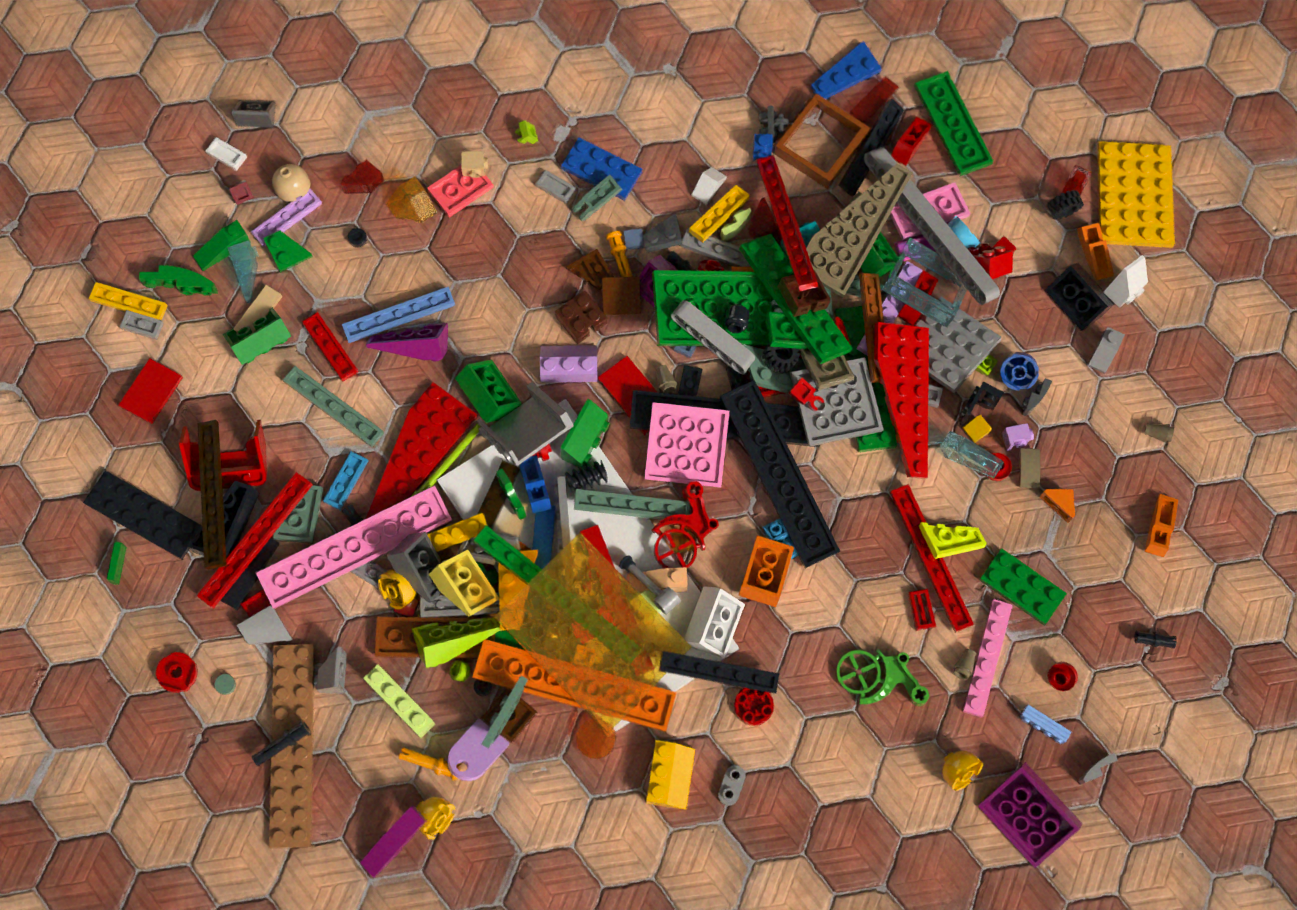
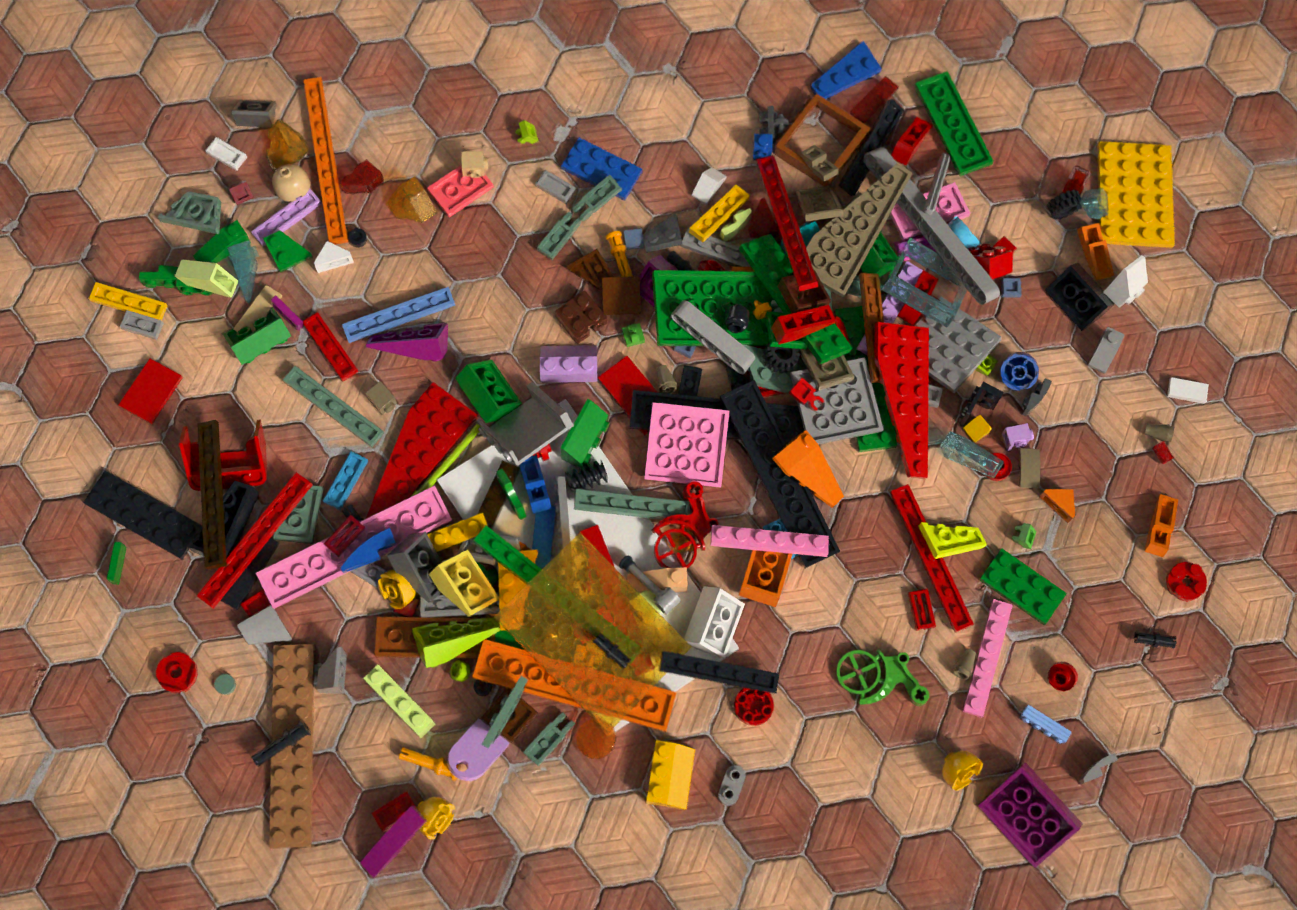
none -> sand green wing [157,191,221,234]
none -> yellowish green slope [175,260,238,298]
none -> clear yellow slope [266,119,309,171]
none -> magenta tile [271,295,303,331]
none -> orange plate [304,77,348,245]
none -> white slope [314,241,354,273]
none -> dark red tile [324,514,366,557]
none -> blue slope [341,528,397,573]
none -> dark tan brick [366,381,397,415]
none -> red plate [371,791,417,831]
none -> sand green hinge [523,712,575,767]
none -> sand green hinge [537,212,581,260]
none -> black pin [593,633,631,669]
none -> bright green tile [622,323,645,347]
none -> bright pink plate [710,525,829,557]
none -> light orange tile [753,300,772,319]
none -> red slope [771,305,836,345]
none -> orange wedge [772,430,844,508]
none -> dark tan tile [795,185,843,221]
none -> dark tan slope [800,145,838,182]
none -> light grey axle [924,153,951,215]
none -> sand blue tile [1001,278,1021,298]
none -> bright green tile [1012,523,1036,549]
none -> clear light blue slope [1080,188,1108,219]
none -> red piece [1152,441,1174,464]
none -> red plate [1166,562,1207,601]
none -> white tile [1167,377,1209,404]

